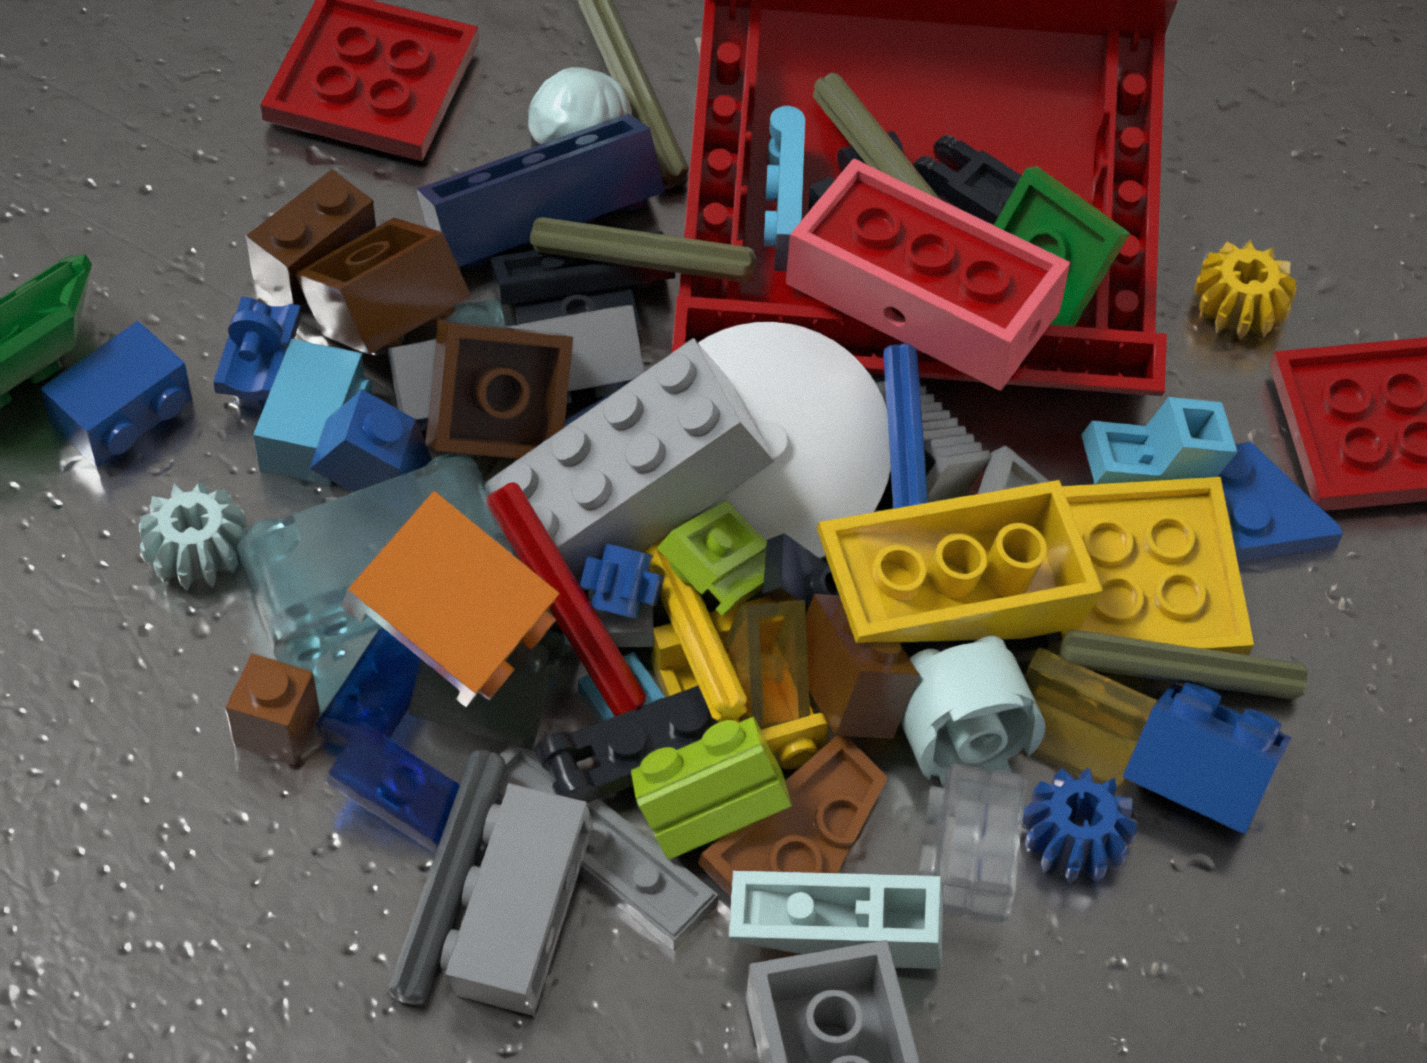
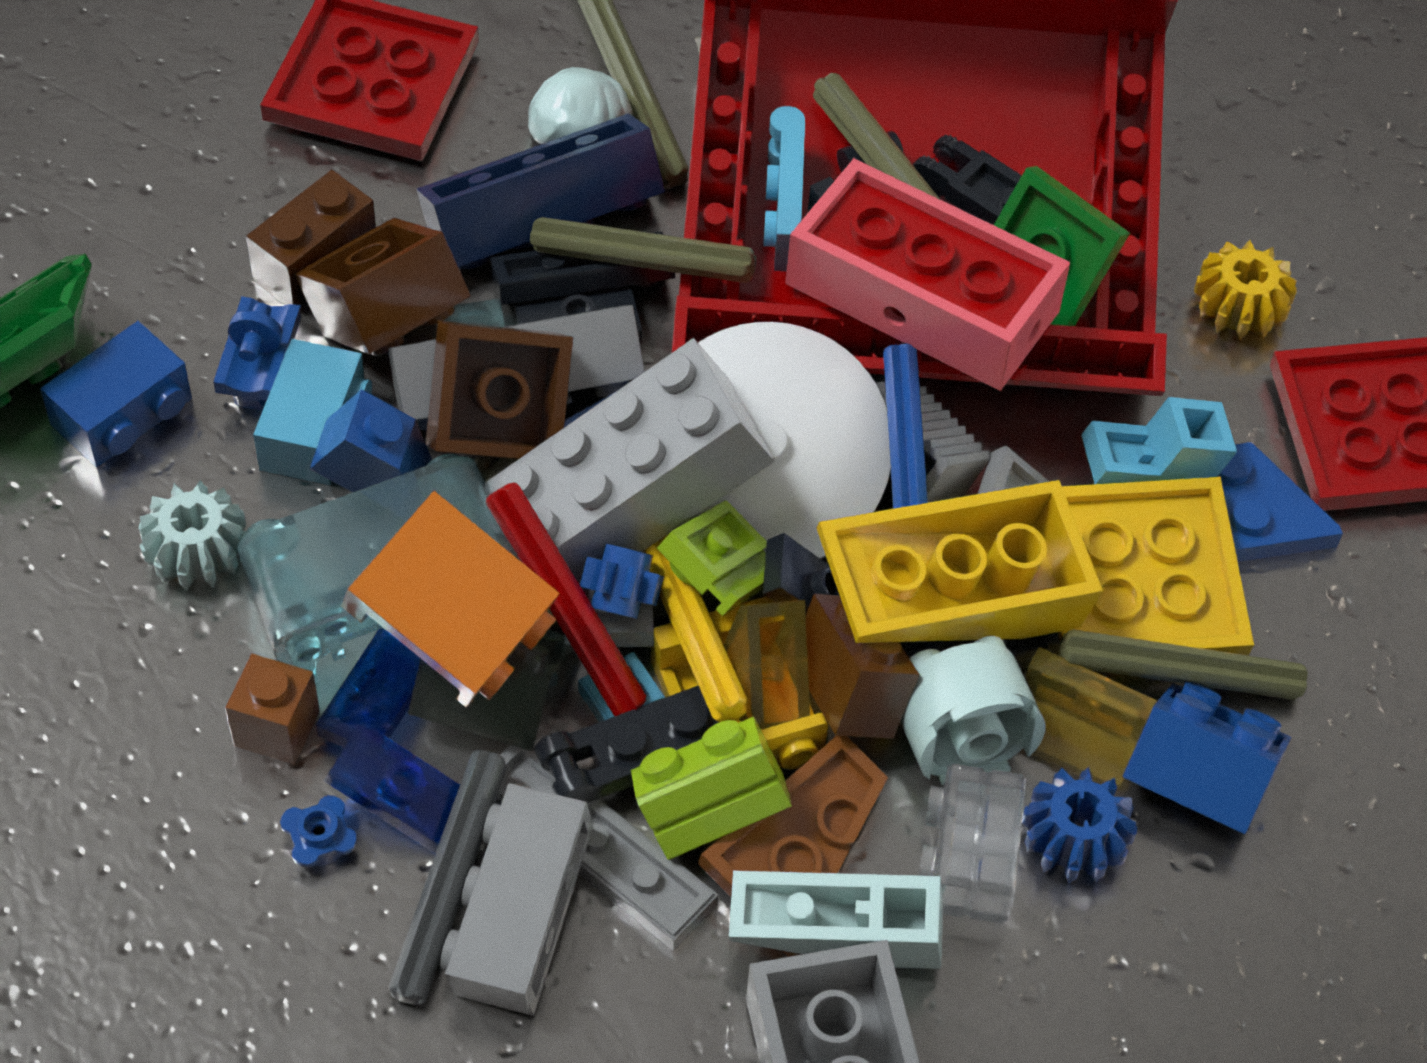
none -> blue plate [280,795,357,867]

